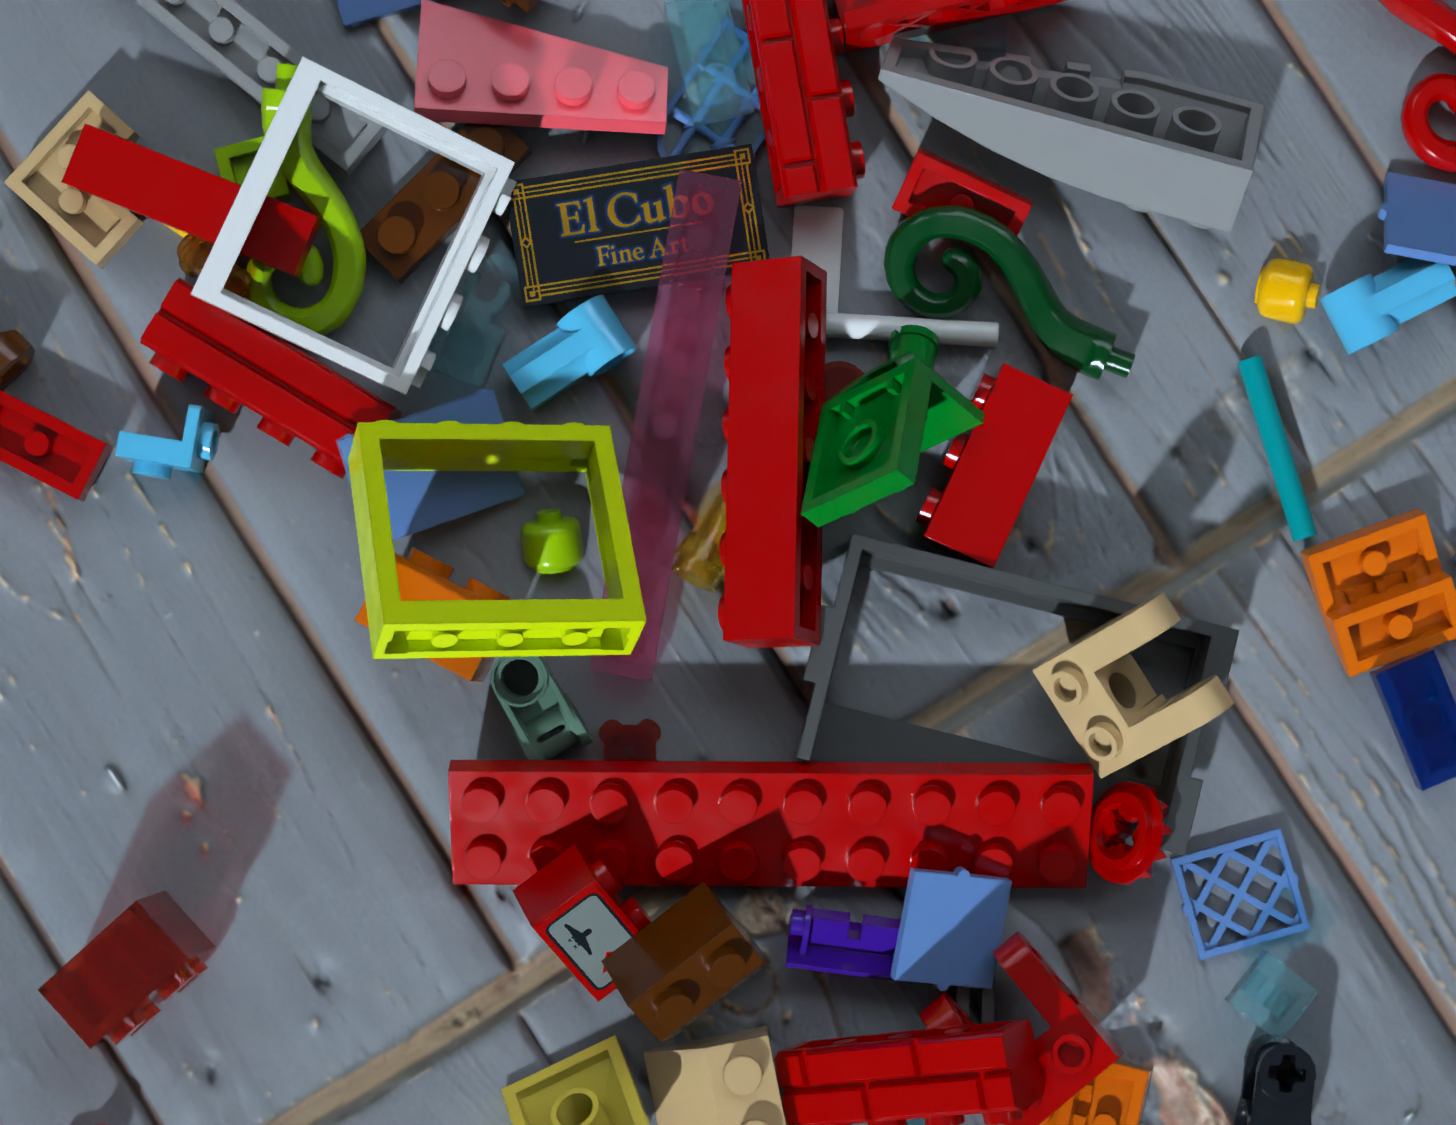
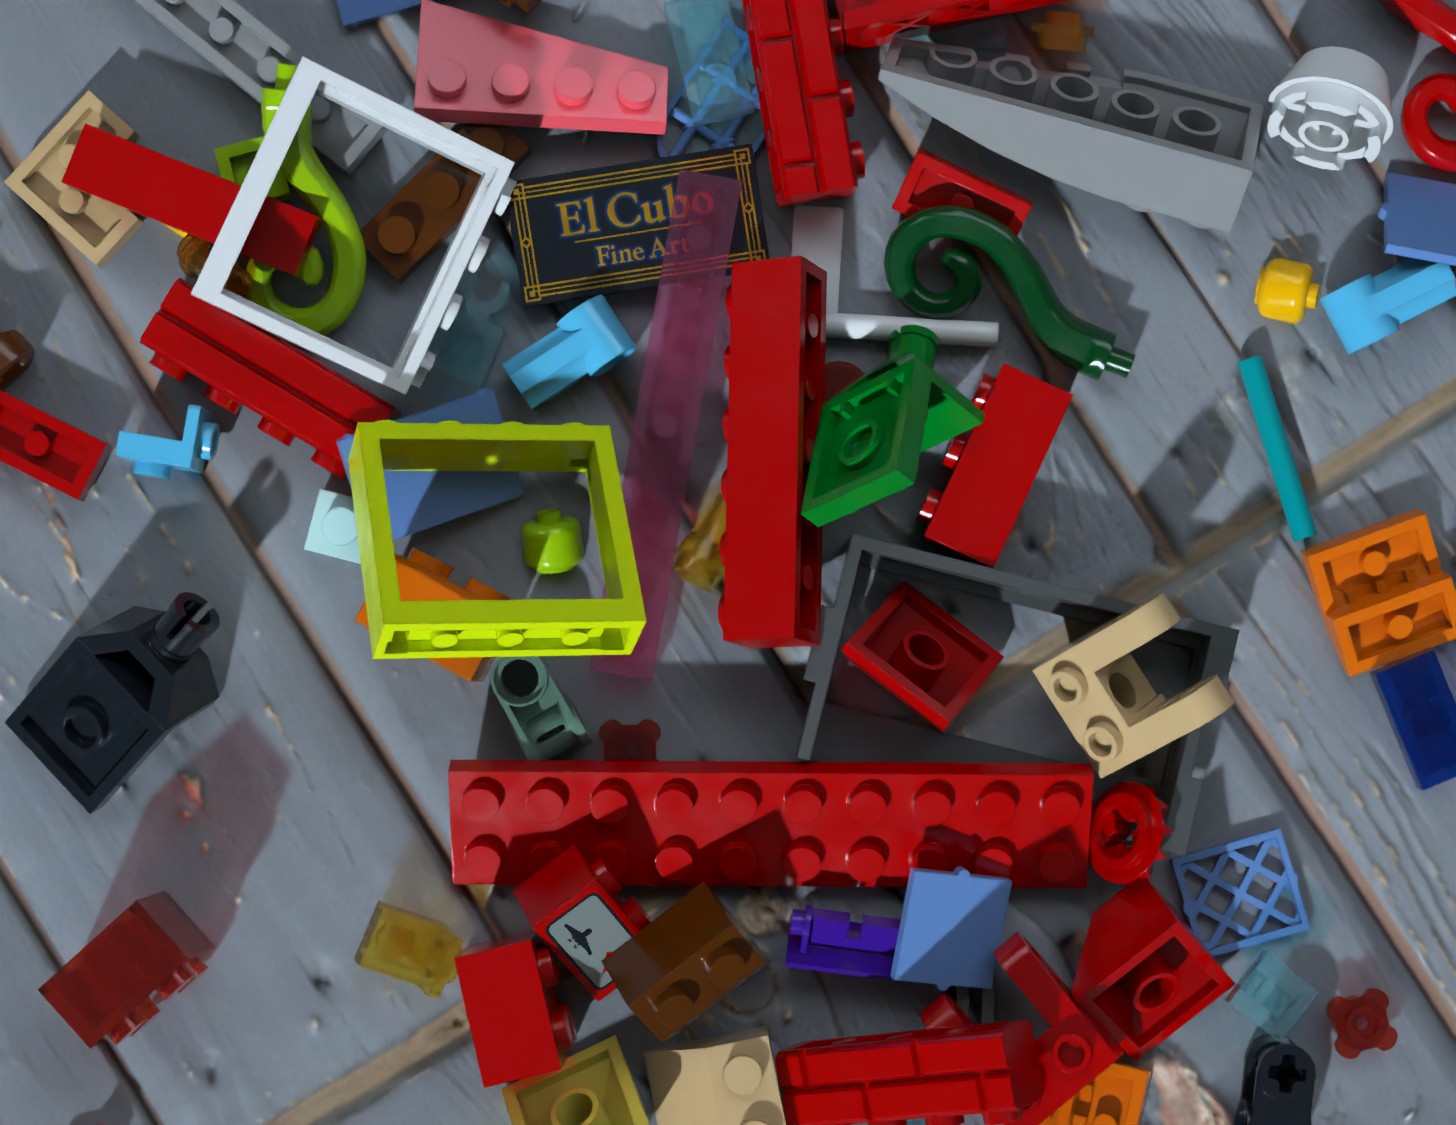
none -> black plate [5,592,220,814]
none -> light aqua plate [304,489,361,564]
none -> clear yellow bracket [354,900,462,999]
none -> red brick [454,930,577,1088]
none -> red slope [841,580,1004,735]
none -> clear orange plate [1031,10,1095,52]
none -> red slope [1070,878,1235,1062]
none -> white cone [1267,46,1393,170]
none -> clear red plate [1326,988,1398,1059]

